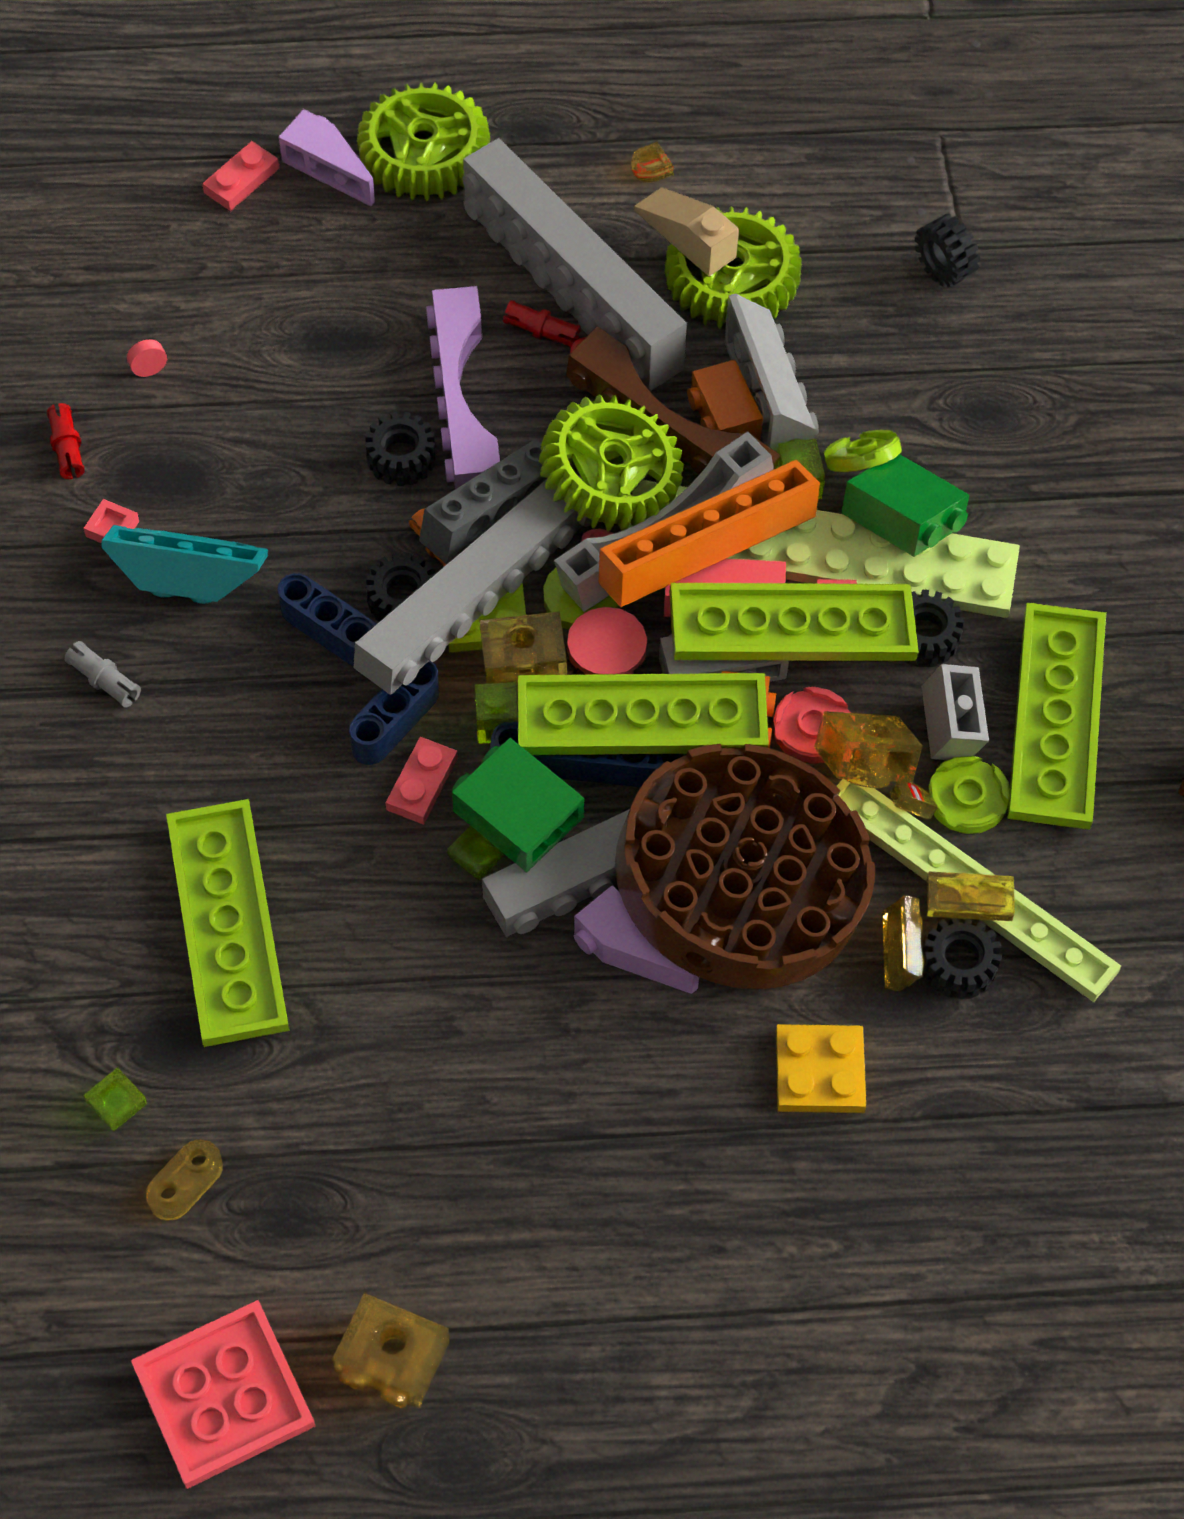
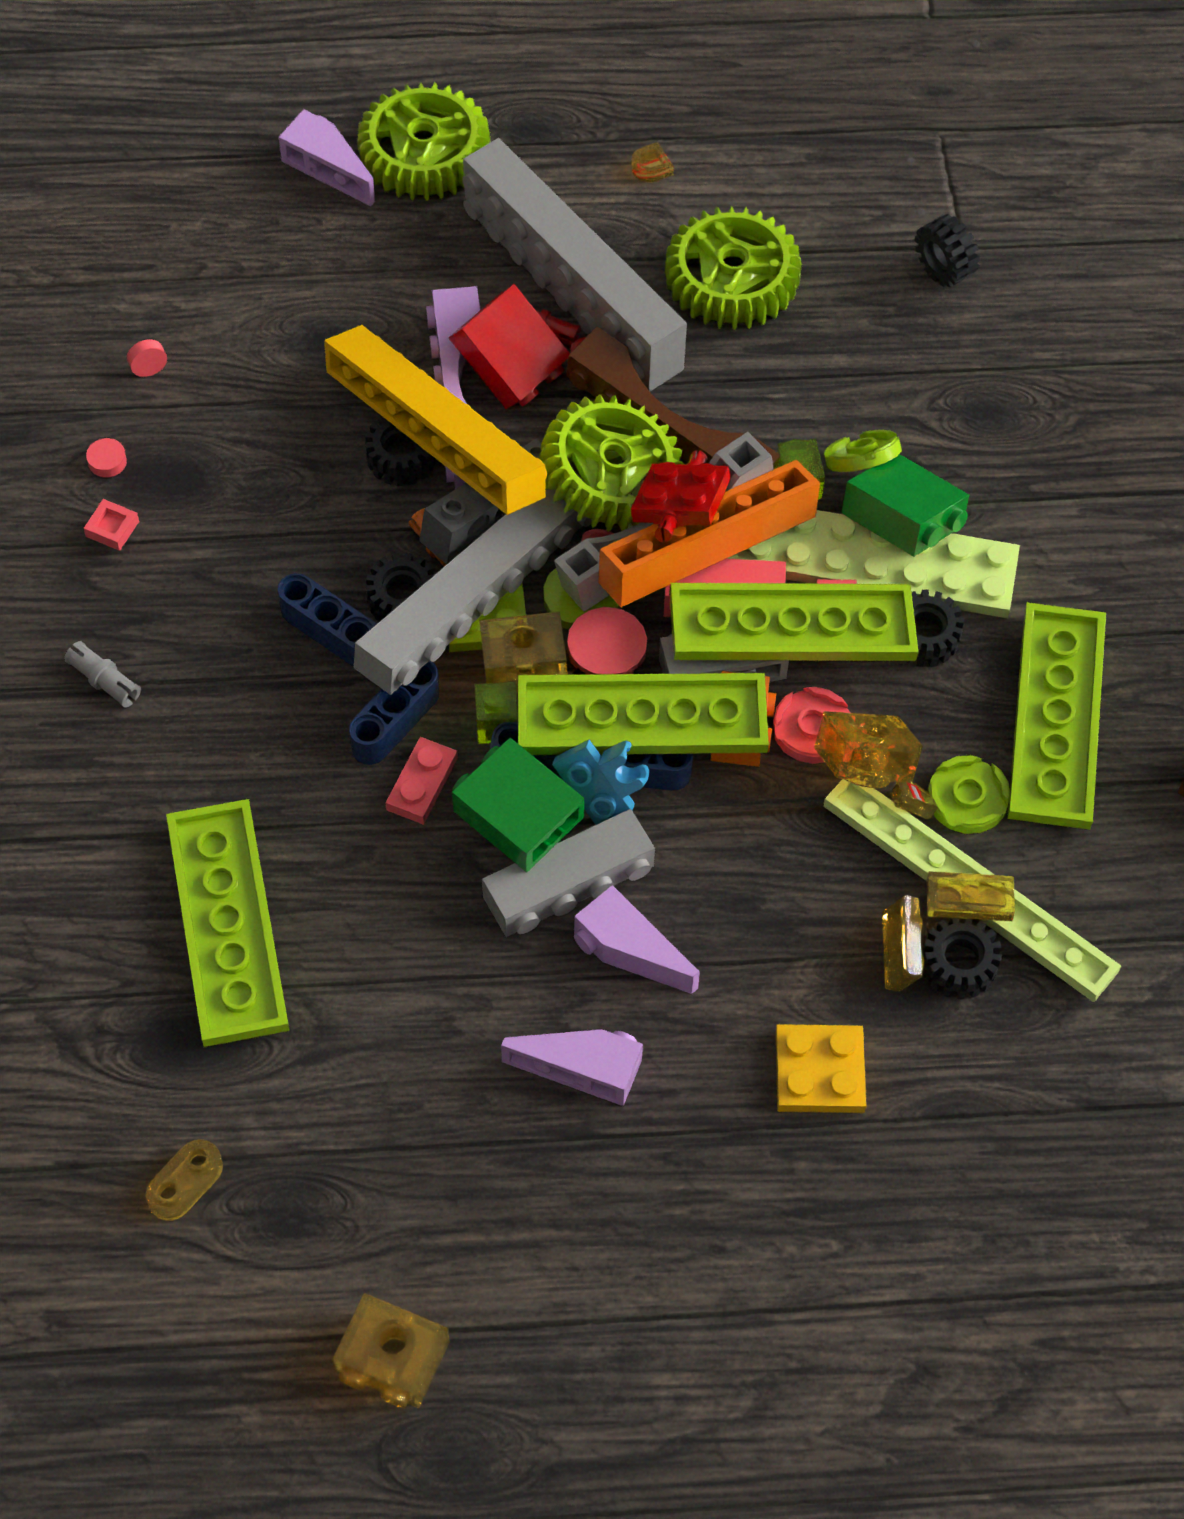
red pin [47,403,85,480] -> none
clear neon green plate [83,1067,148,1132] -> none
teal wedge [101,525,268,603] -> none
coral plate [131,1300,315,1489] -> none
coral plate [202,141,280,211] -> none
clear neon green plate [448,826,505,880] -> none
reddish brown brick [615,744,875,989] -> none
tan slope [634,187,739,276] -> none
orange brick [687,359,763,440] -> none
light grey slope [725,294,819,458] -> none
light grey brick [921,664,989,760] -> none
none -> coral tile [86,438,127,478]
none -> yellow brick [324,325,547,515]
none -> red brick [448,284,570,409]
none -> lavender slope [501,1029,643,1106]
none -> dark azure plate [552,739,649,825]
none -> red plate [631,450,731,542]

